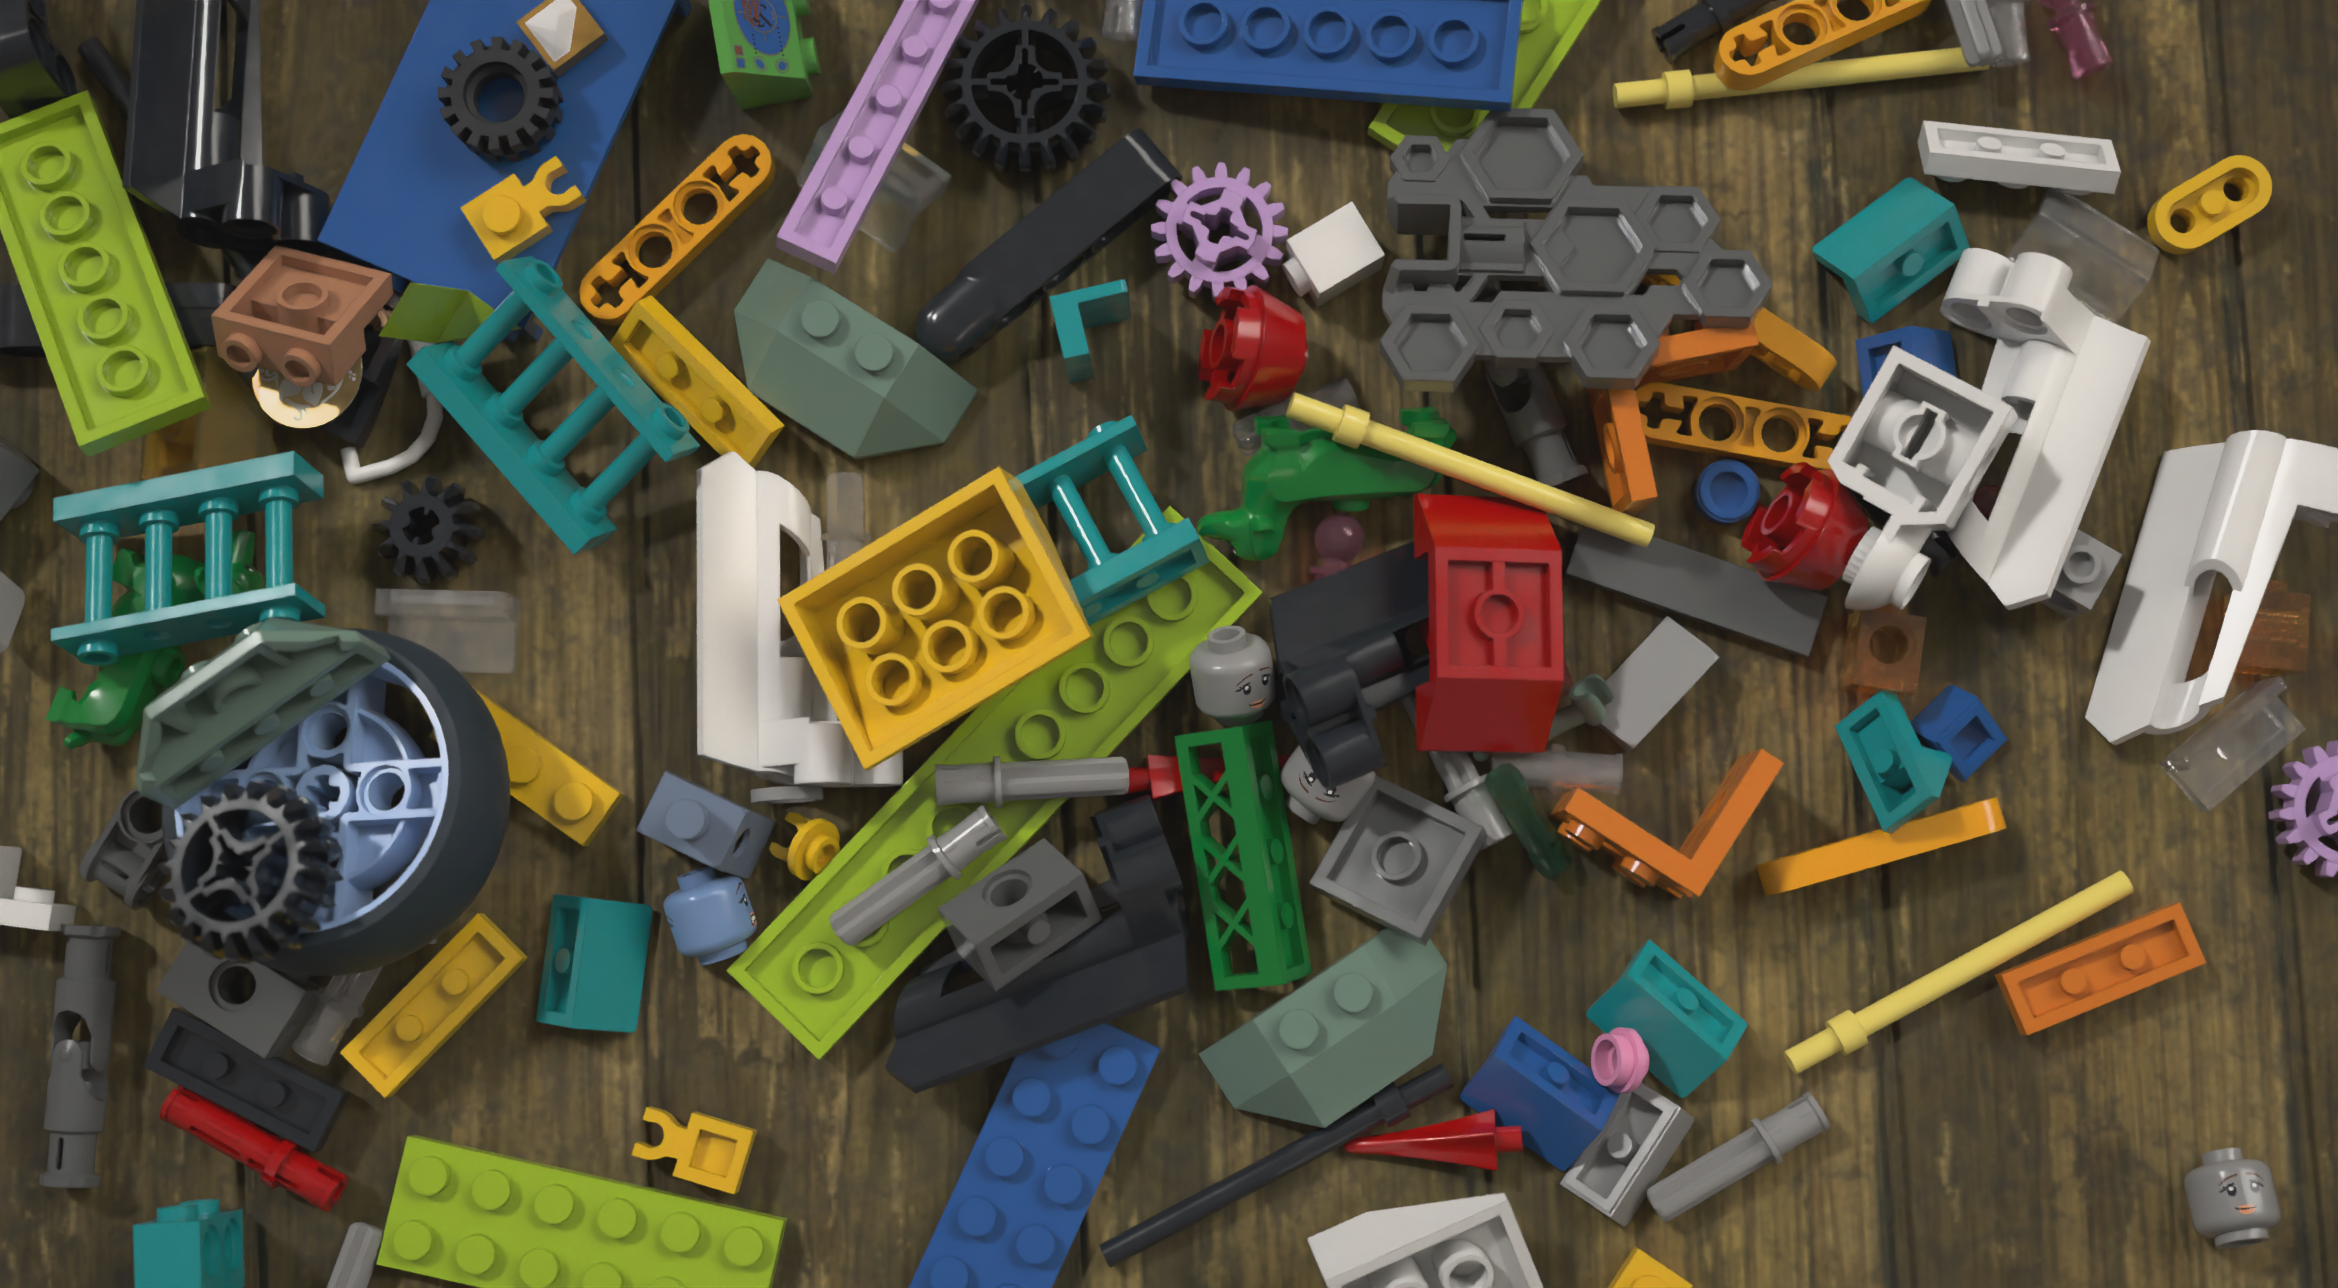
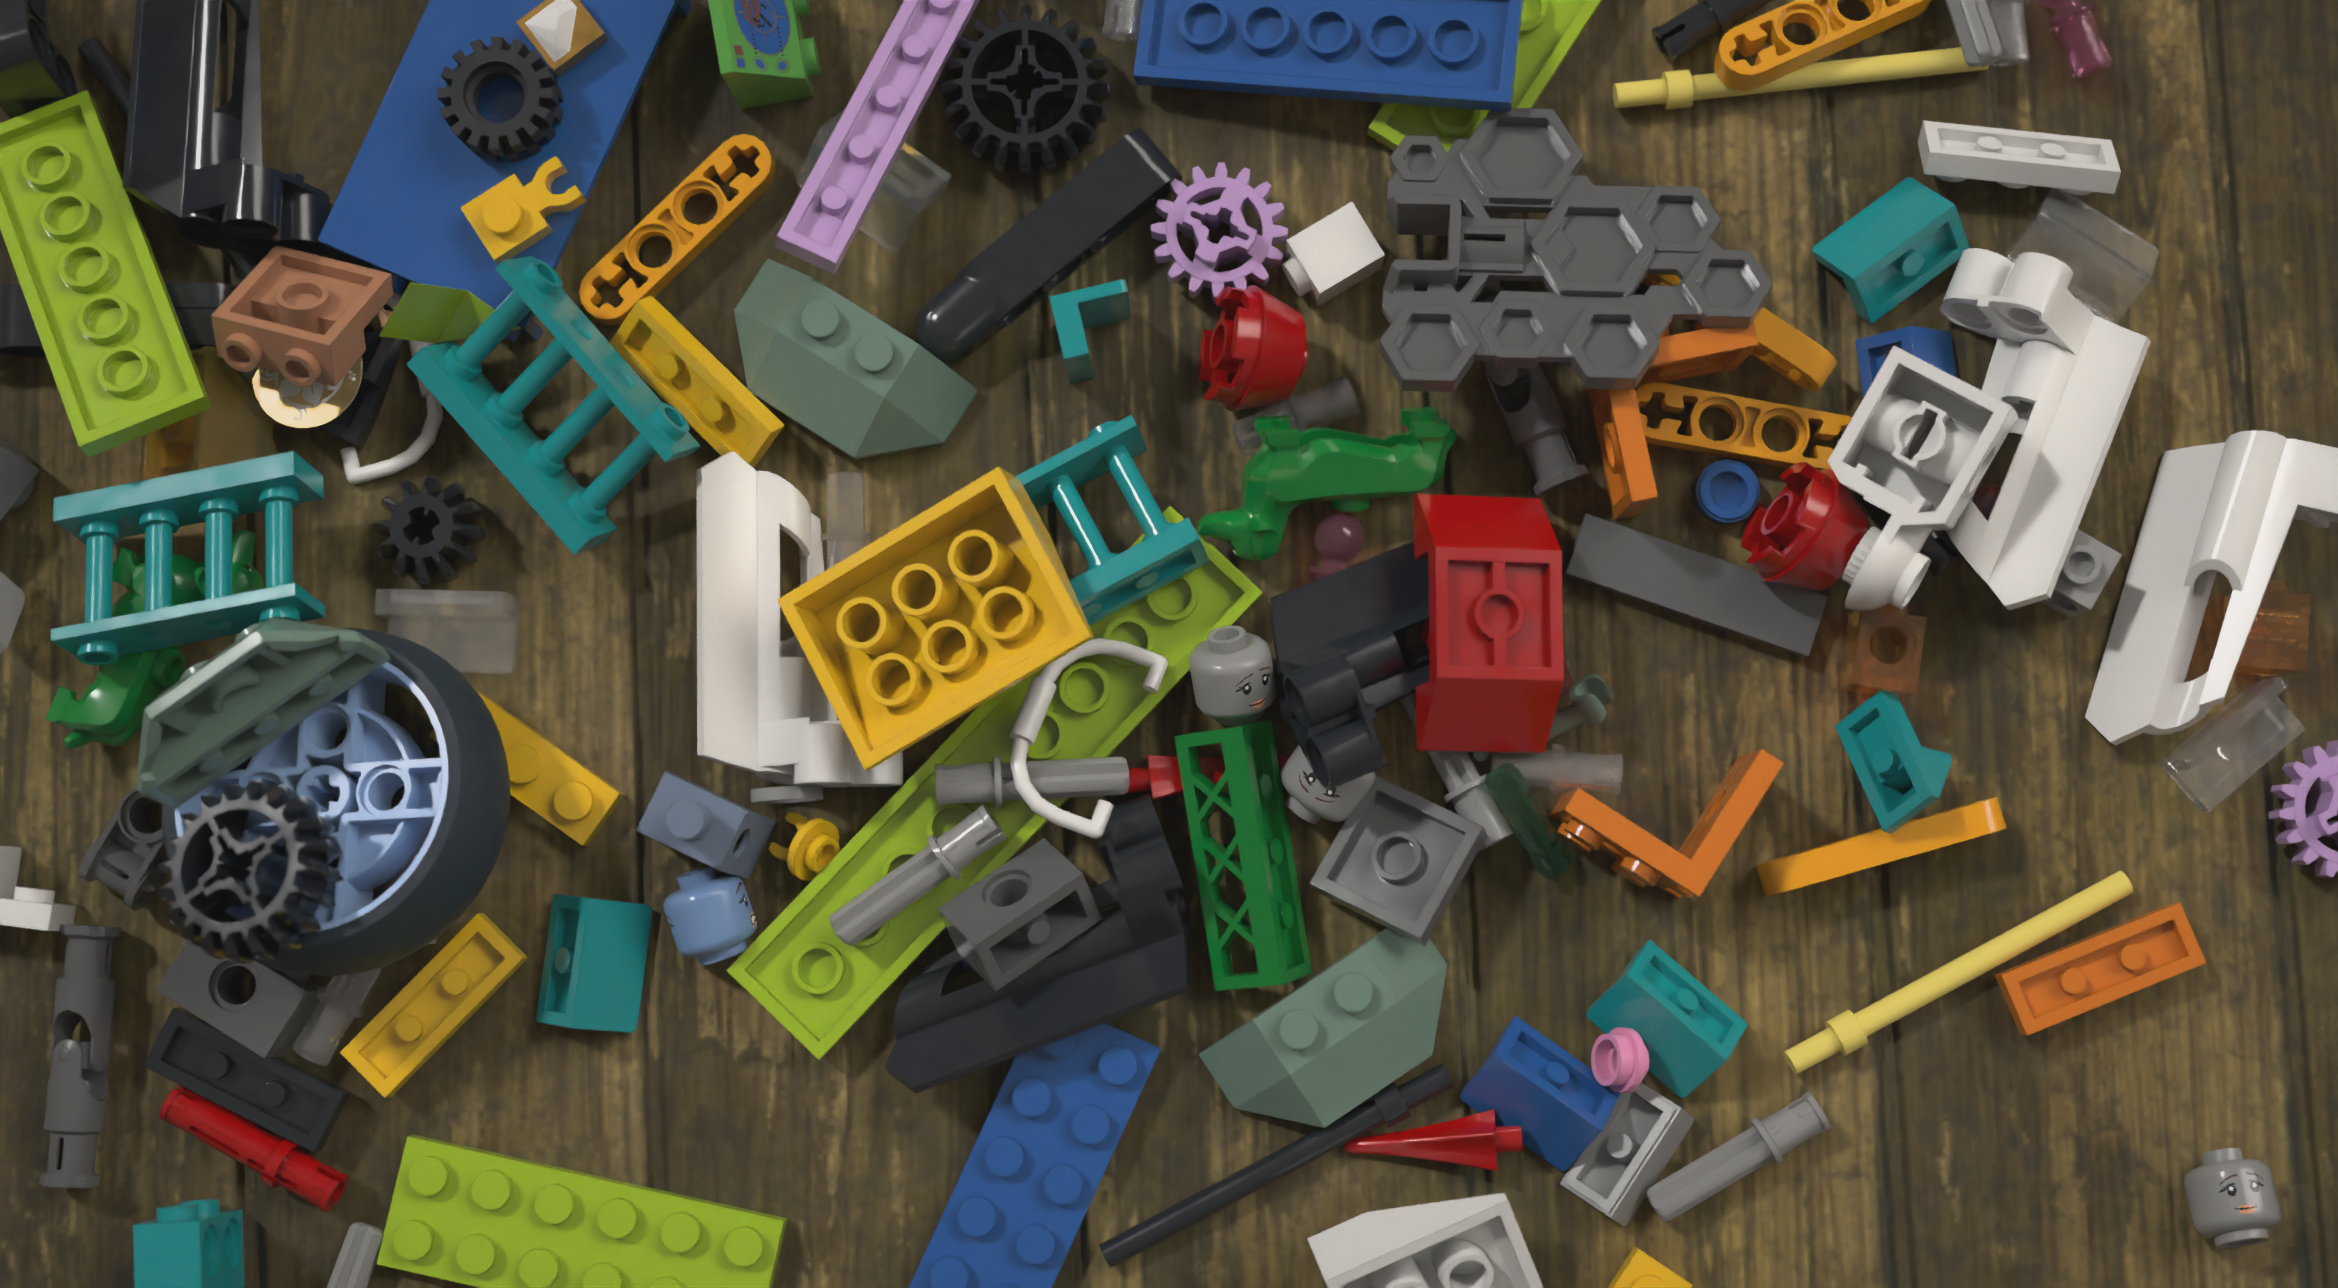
yellow plate [632,1106,757,1194] -> none
light yellow bar [1286,392,1655,548] -> none
light grey slope [1598,616,1719,752] -> none
blue slope [1910,685,2008,783] -> none
yellow plate [2147,155,2272,255] -> none
none -> white piece [1010,638,1168,839]

